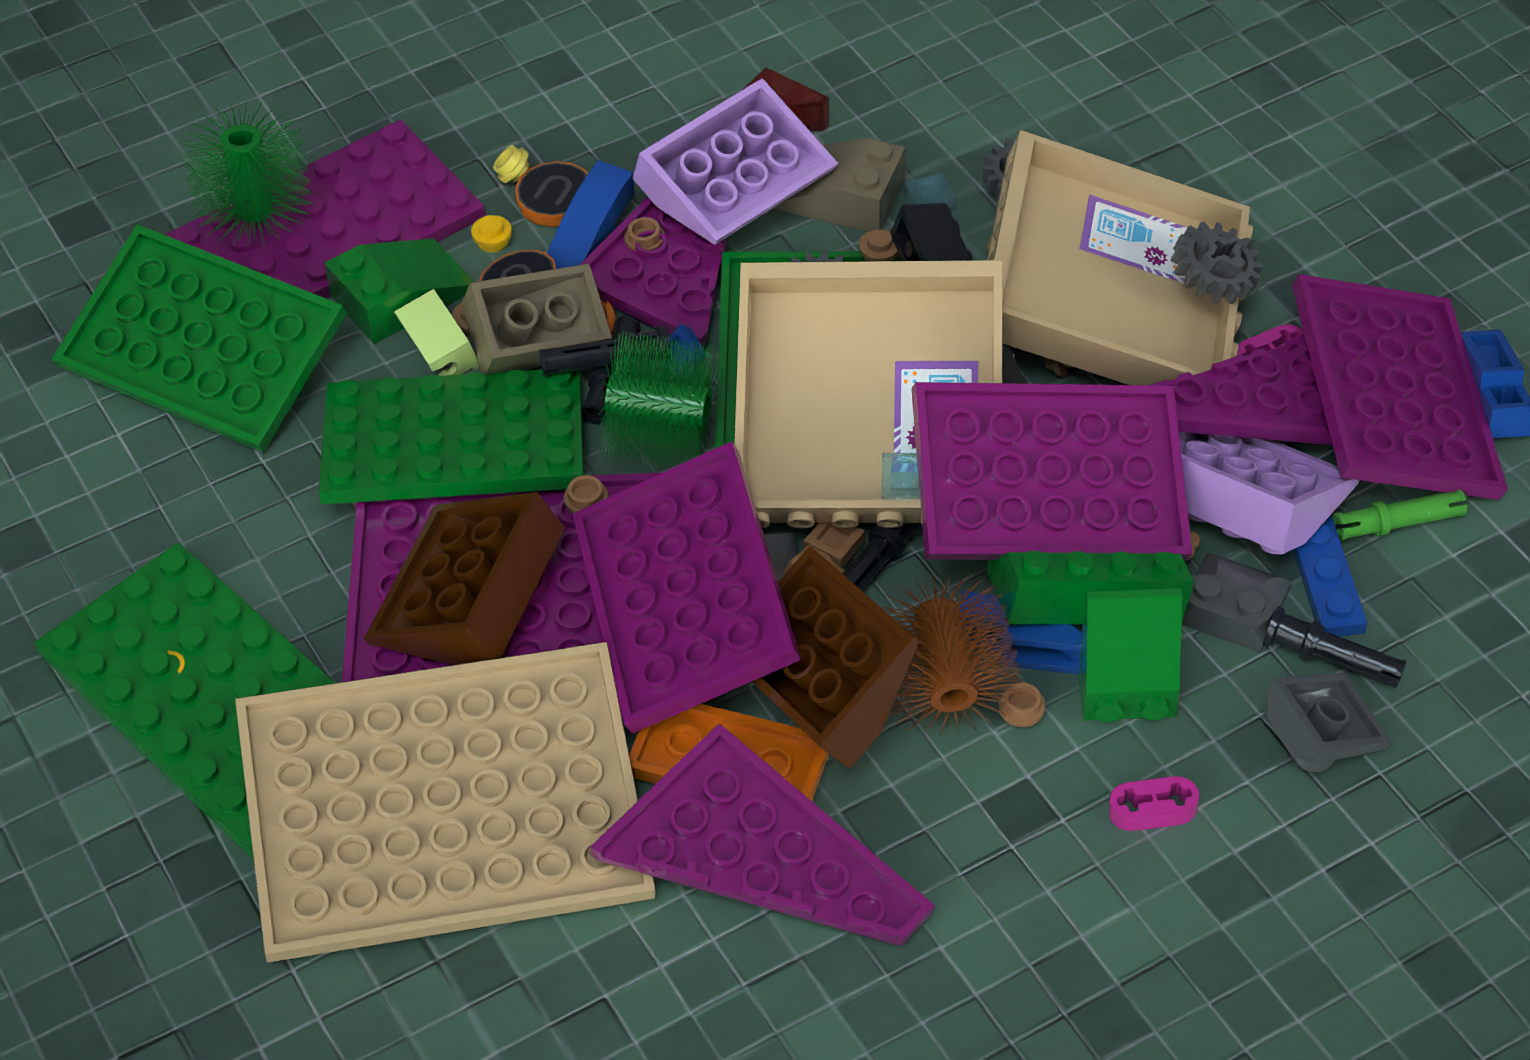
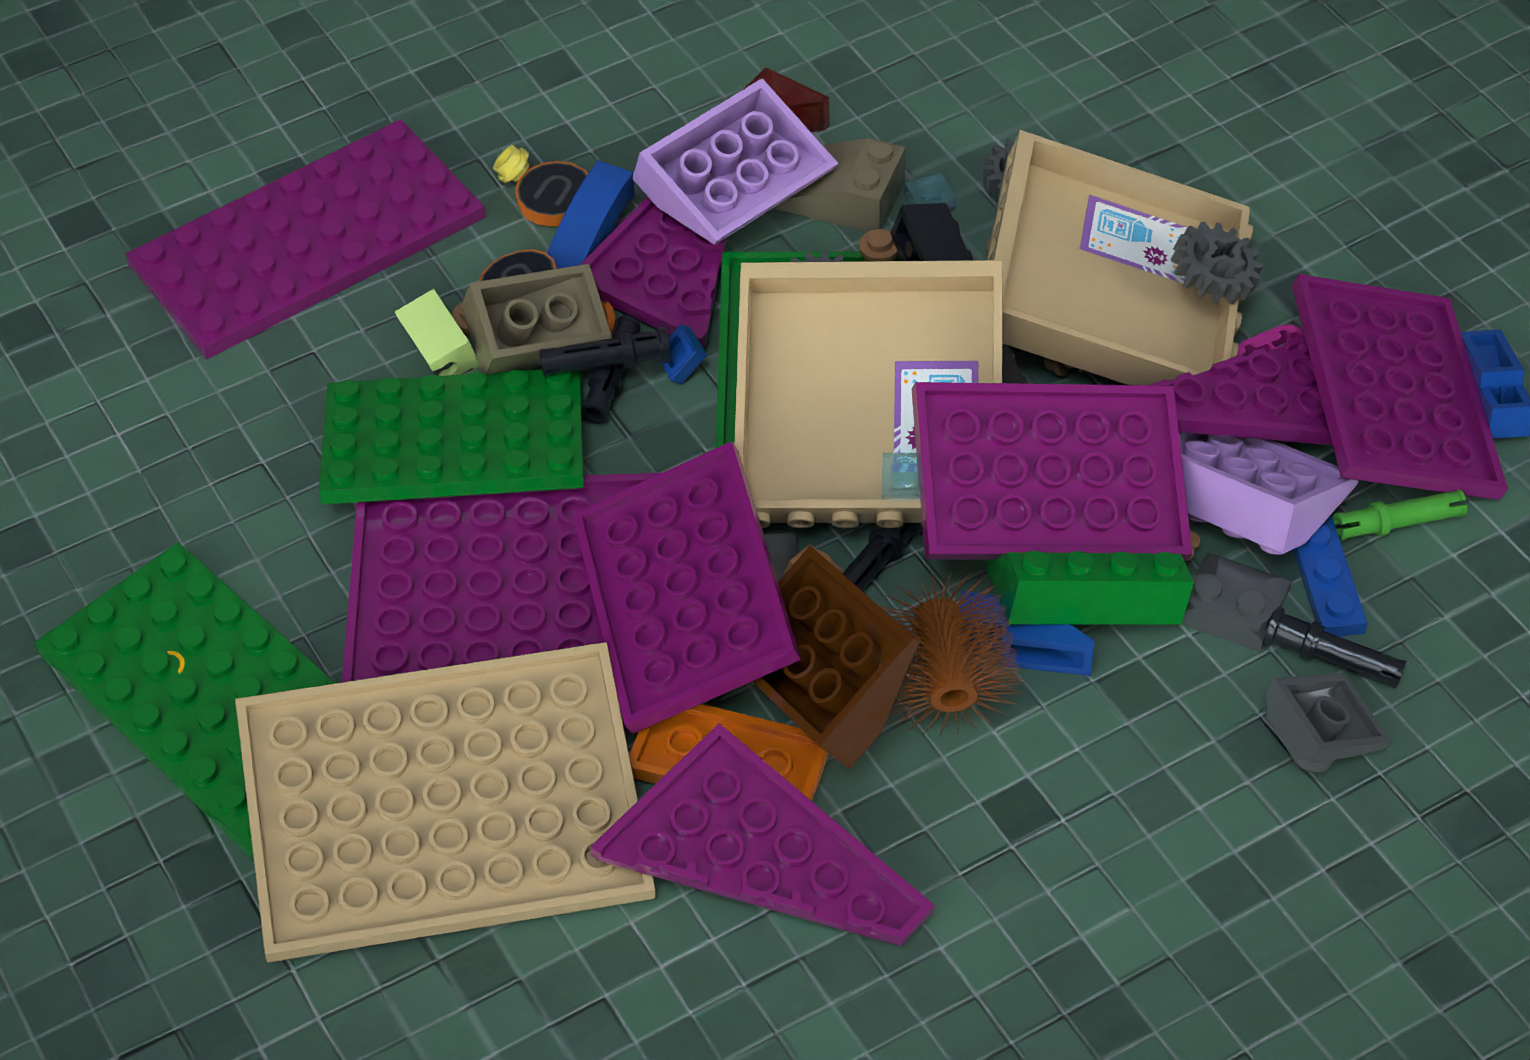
green plate [52,224,347,453] -> none
green piece [180,101,313,246] -> none
green slope [324,238,474,344] -> none
reddish brown slope [364,492,565,665] -> none
yellow plate [471,215,512,252] -> none
medium nougat plate [564,475,608,514] -> none
green piece [598,331,718,468] -> none
medium nougat plate [624,217,665,251] -> none
medium nougat plate [803,523,865,569] -> none
medium nougat plate [999,682,1045,727] -> none
green slope [1078,588,1182,722] -> none
dark pink beam [1108,776,1199,831] -> none

